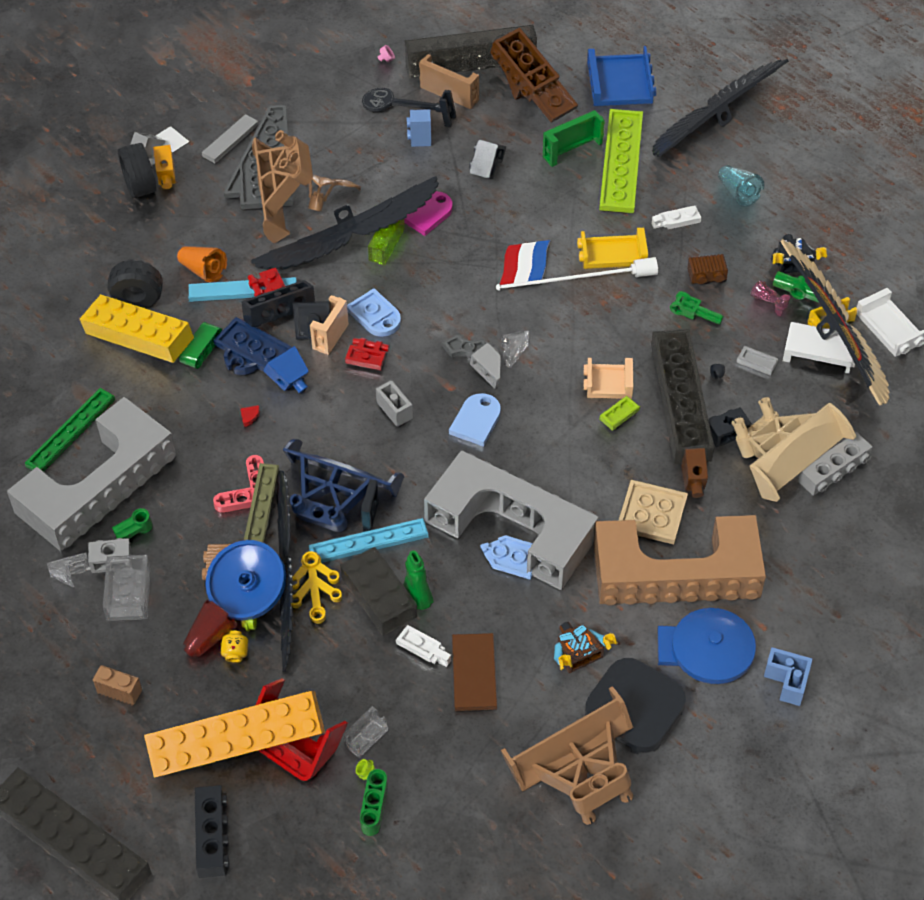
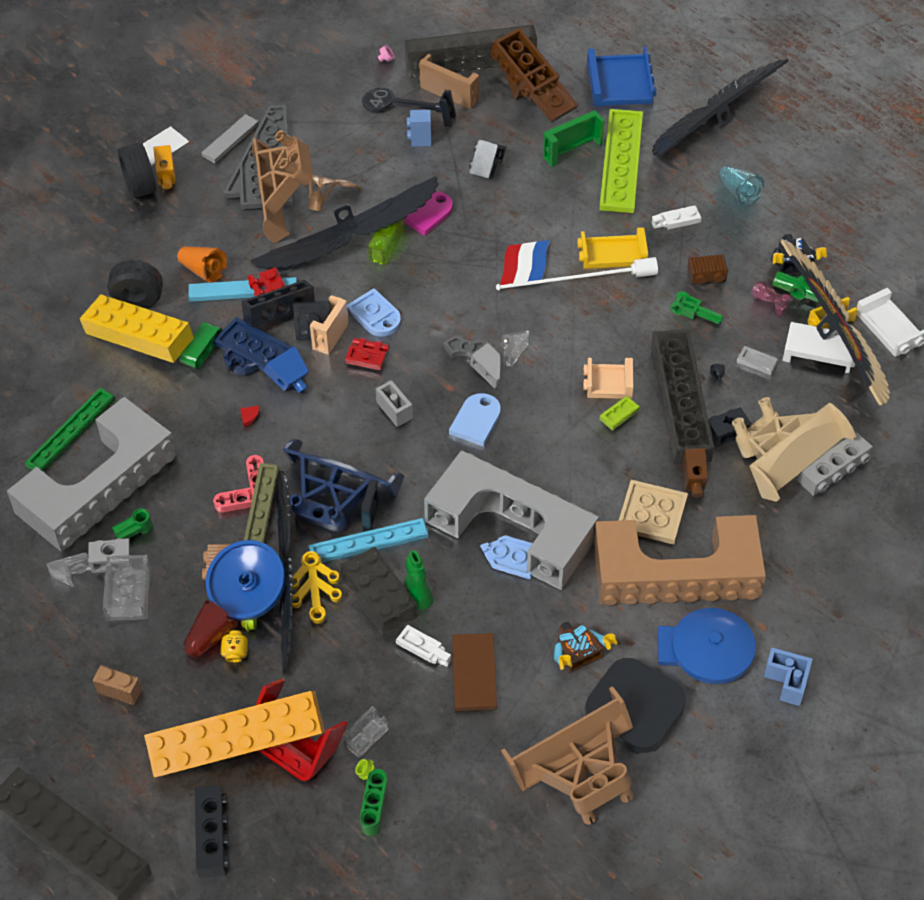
light grey slope [130,132,166,158] -> none

